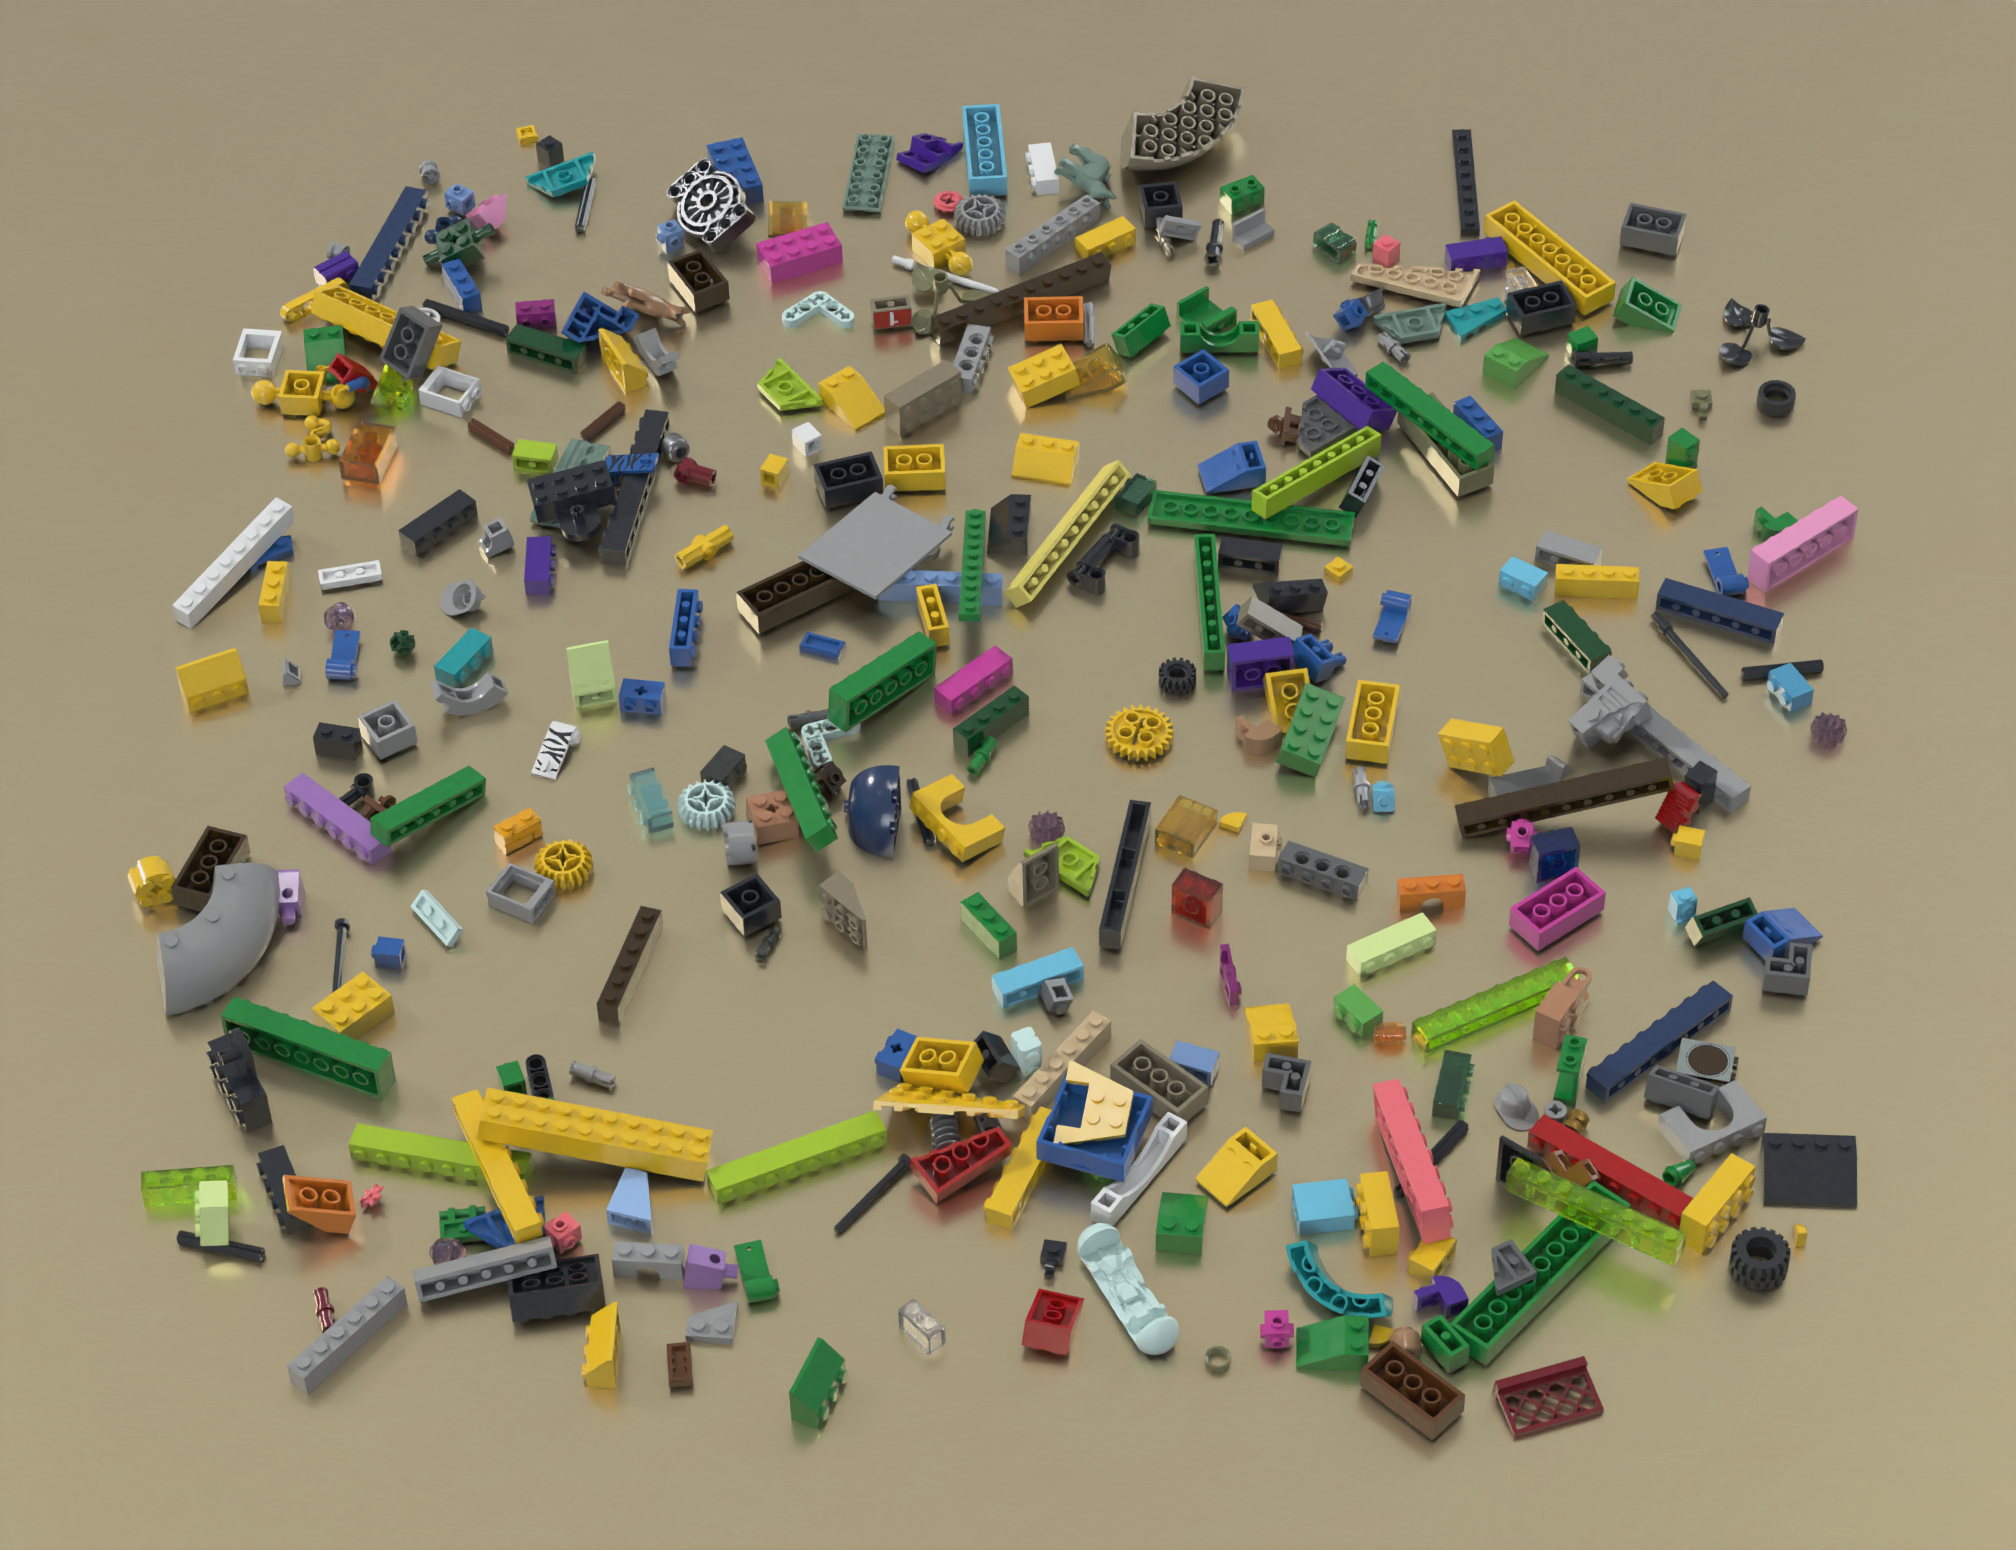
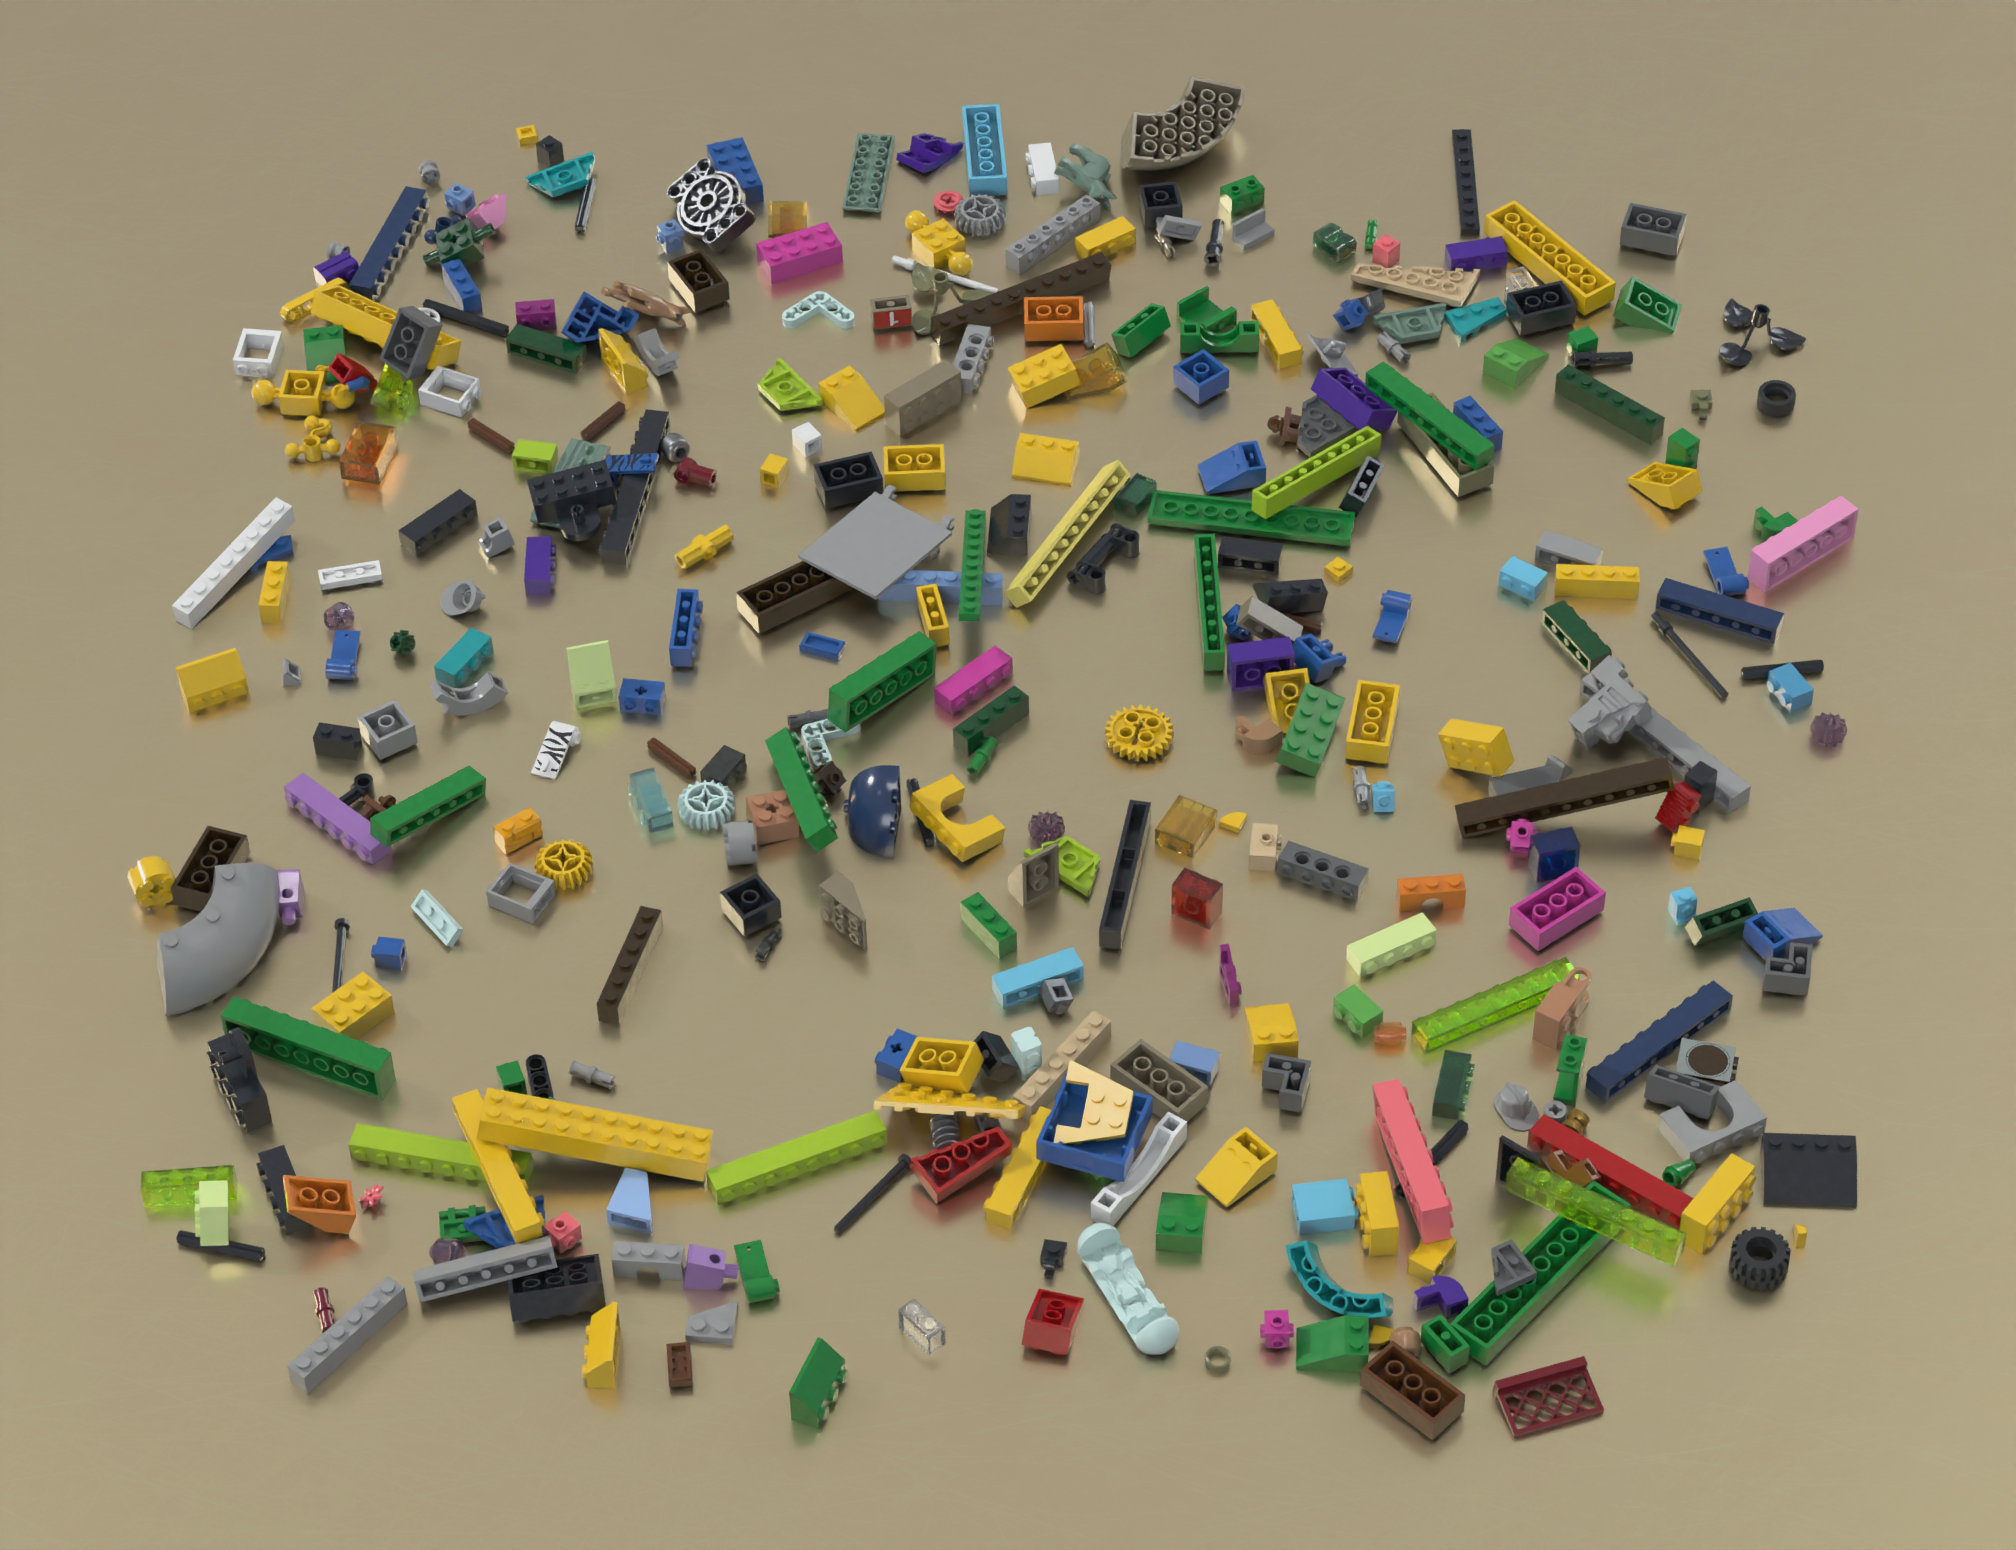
black tyre [1159,657,1196,696] -> none
none -> reddish brown axle [647,737,696,778]

